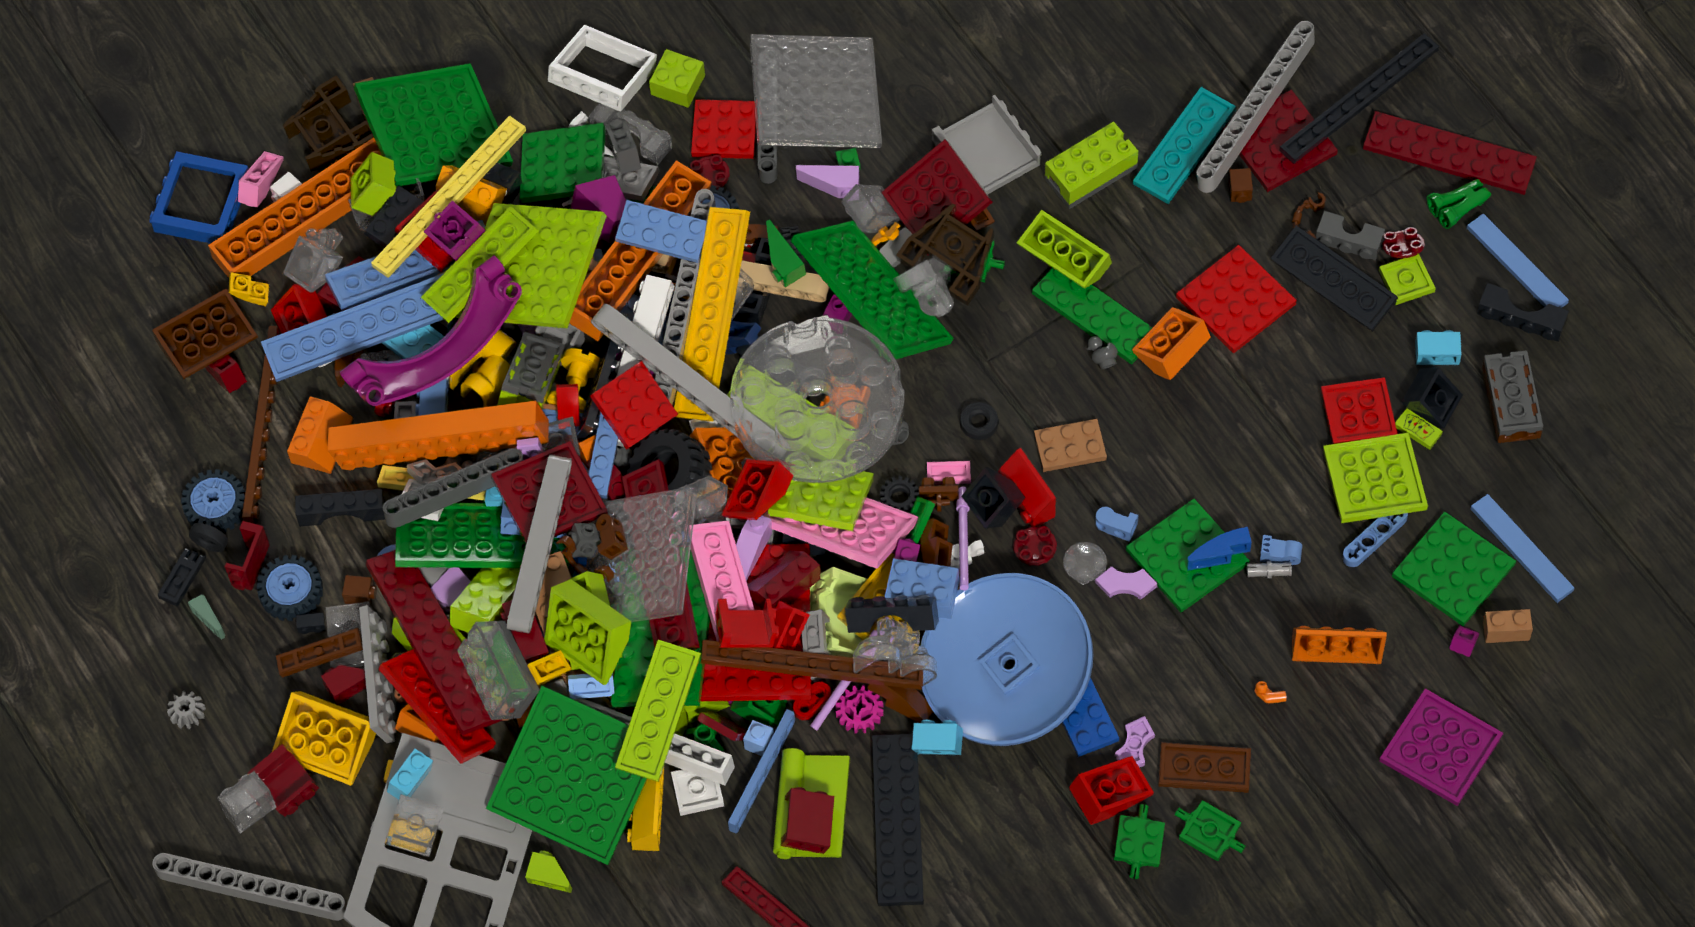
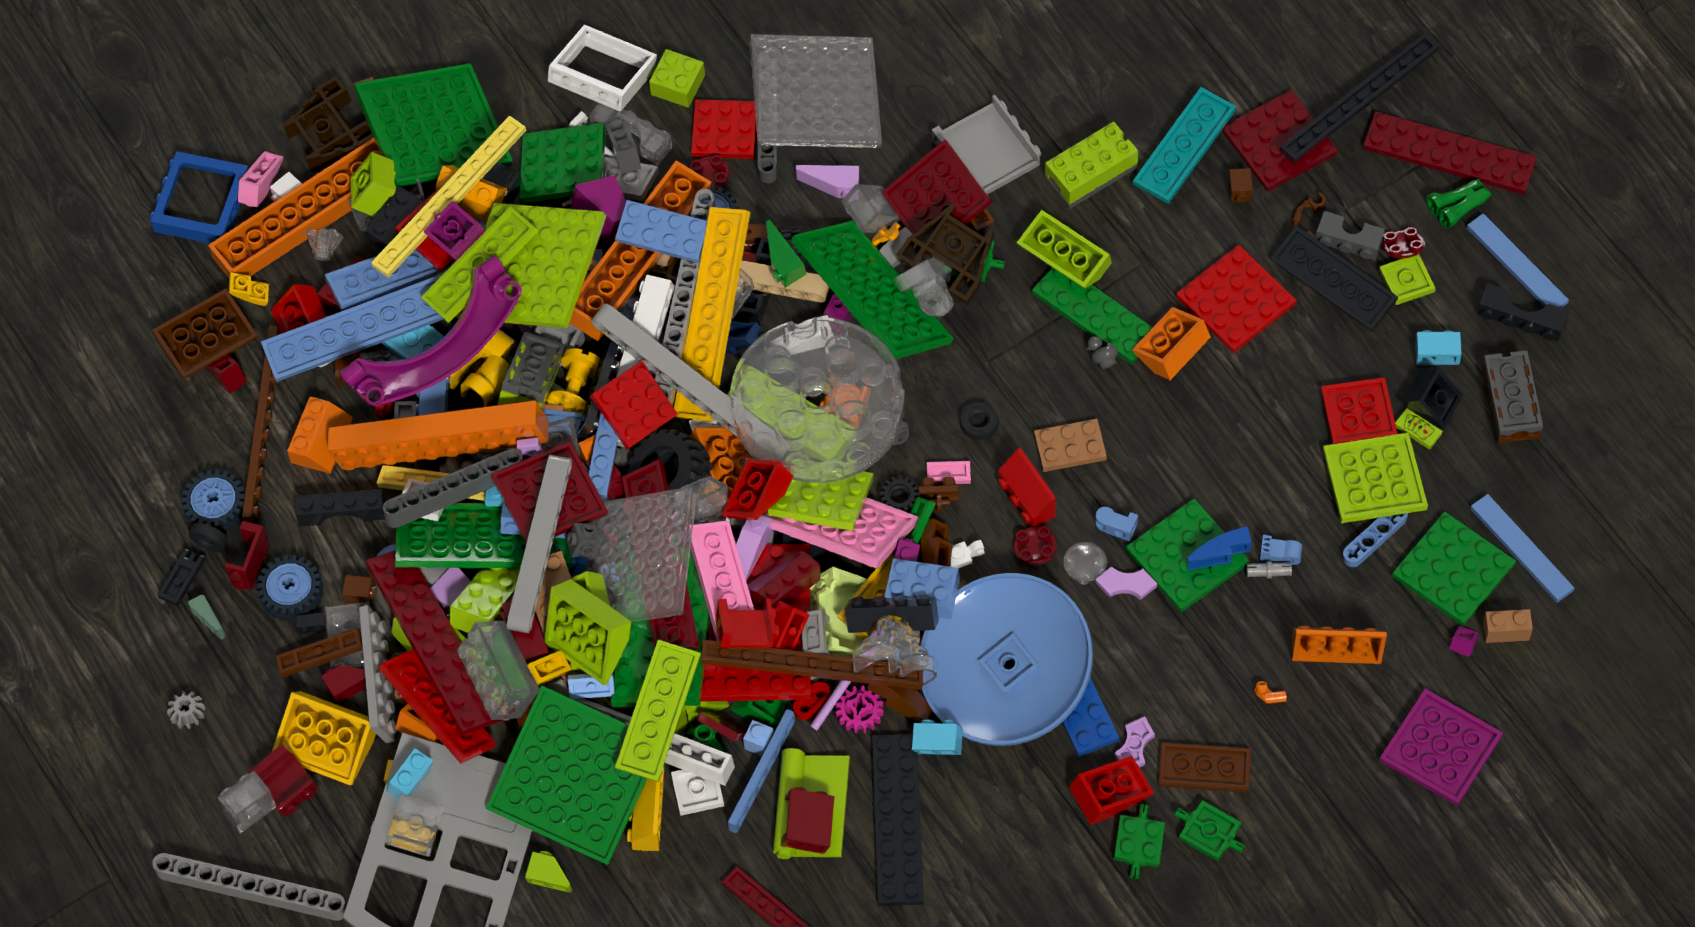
clear slope [283,236,343,292] -> none
light grey plate [407,459,462,485] -> none
red tile [556,384,580,427] -> none
reddish brown piece [556,536,614,583] -> none
reddish brown leg [596,514,628,560] -> none
green plate [835,148,860,170] -> none
lavender bar [956,487,969,591] -> none
black slope [962,467,1025,529] -> none
light grey beam [1197,21,1315,193] -> none

